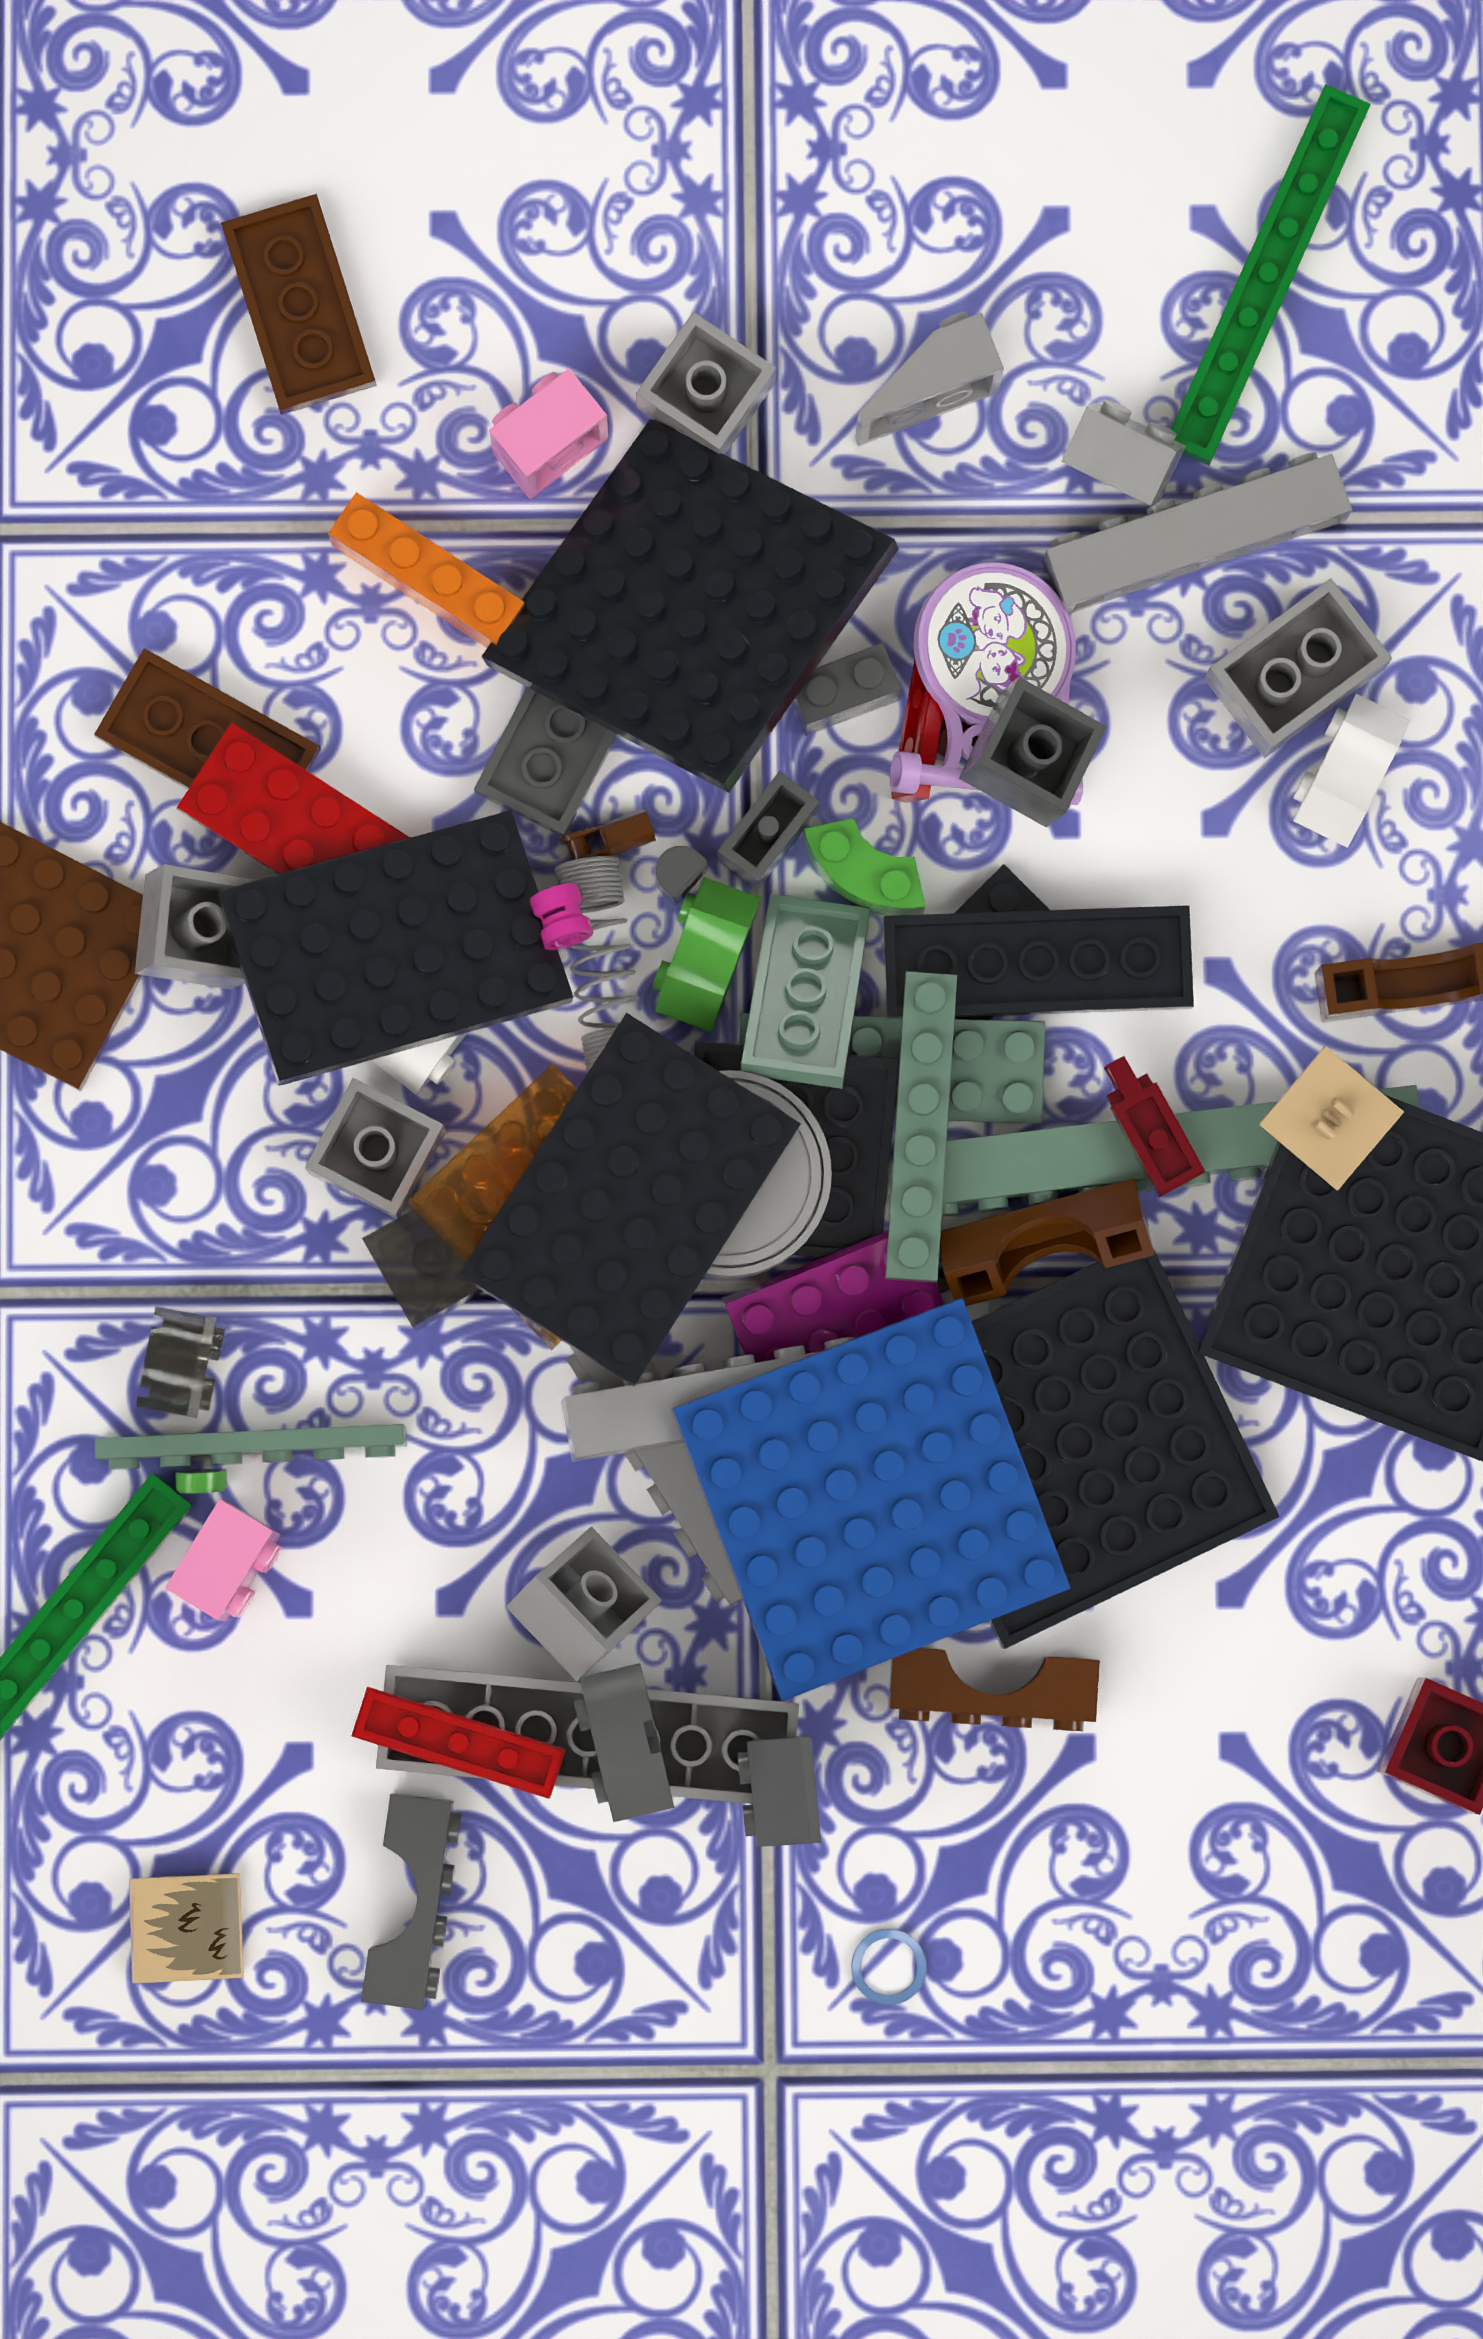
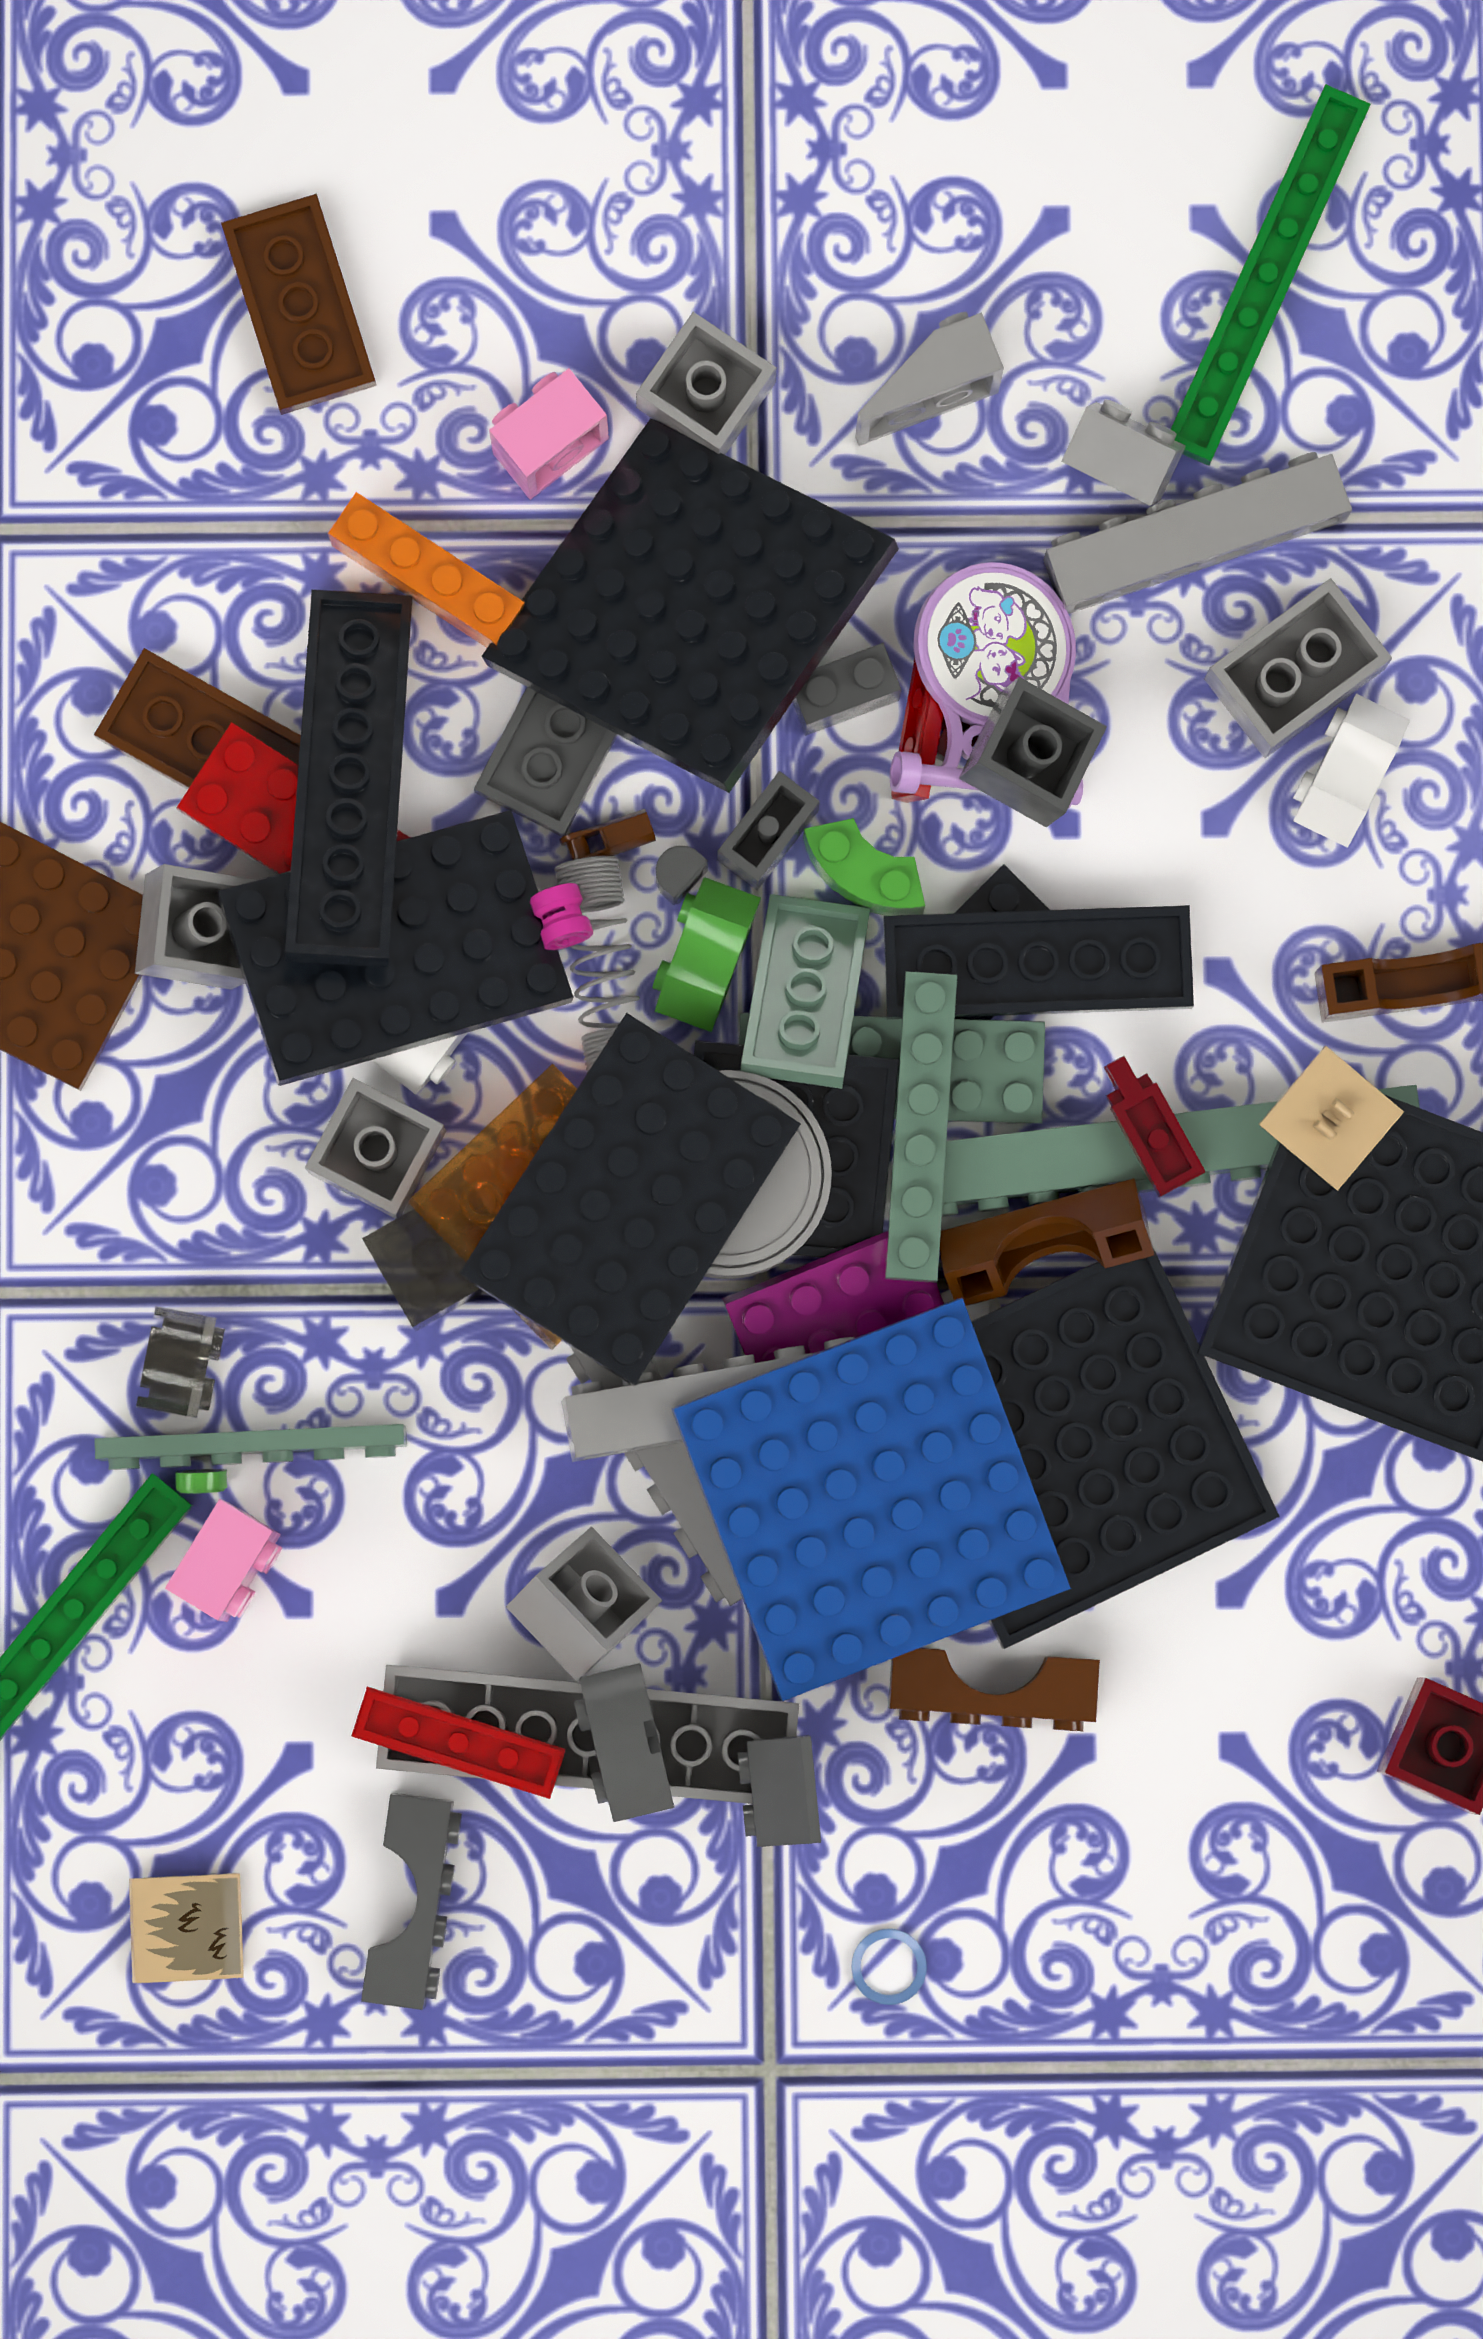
none -> black plate [285,589,412,967]

